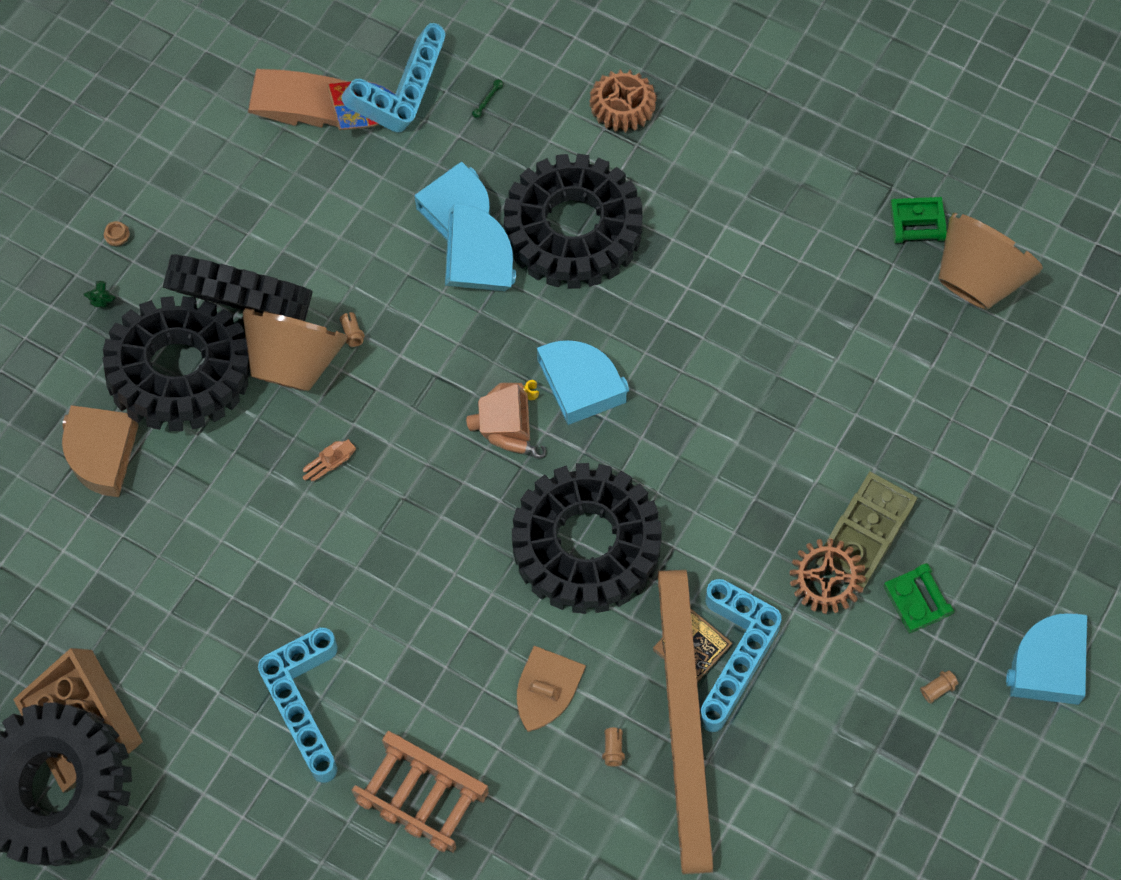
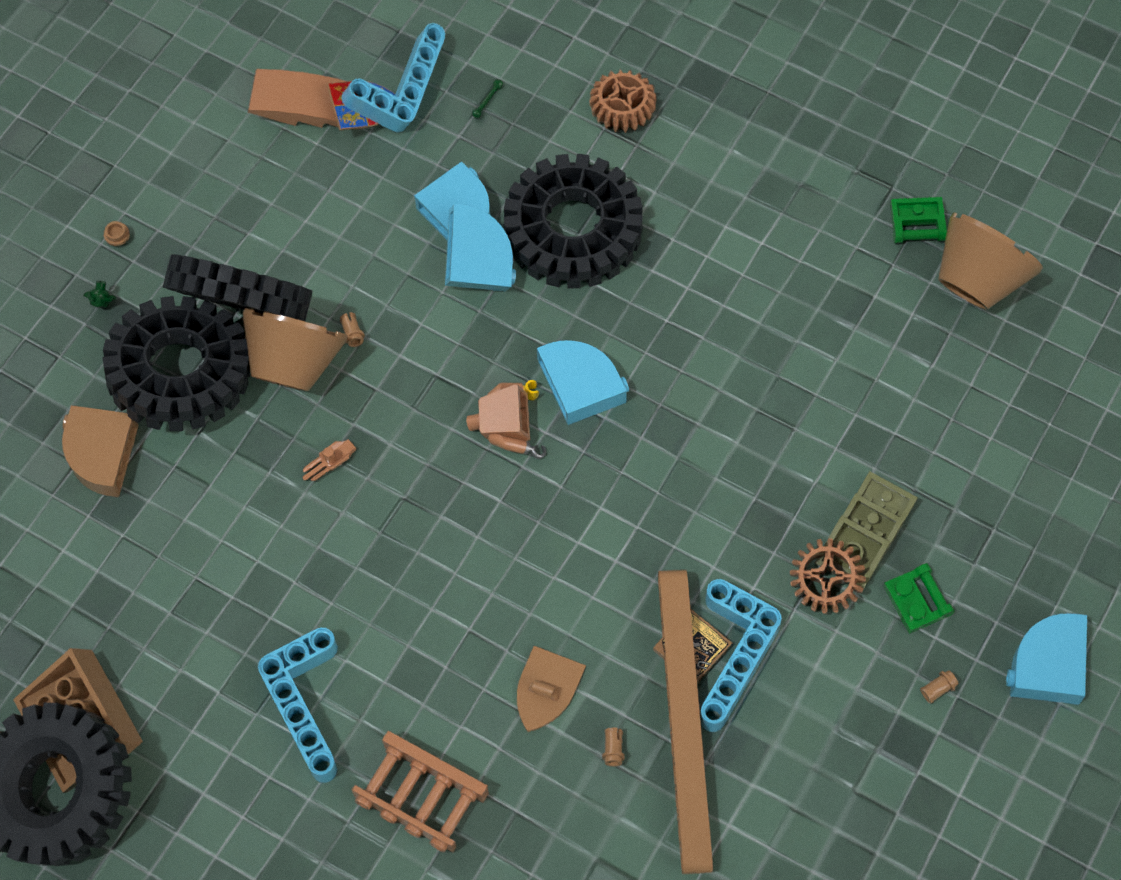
black tyre [512,463,662,614] -> none

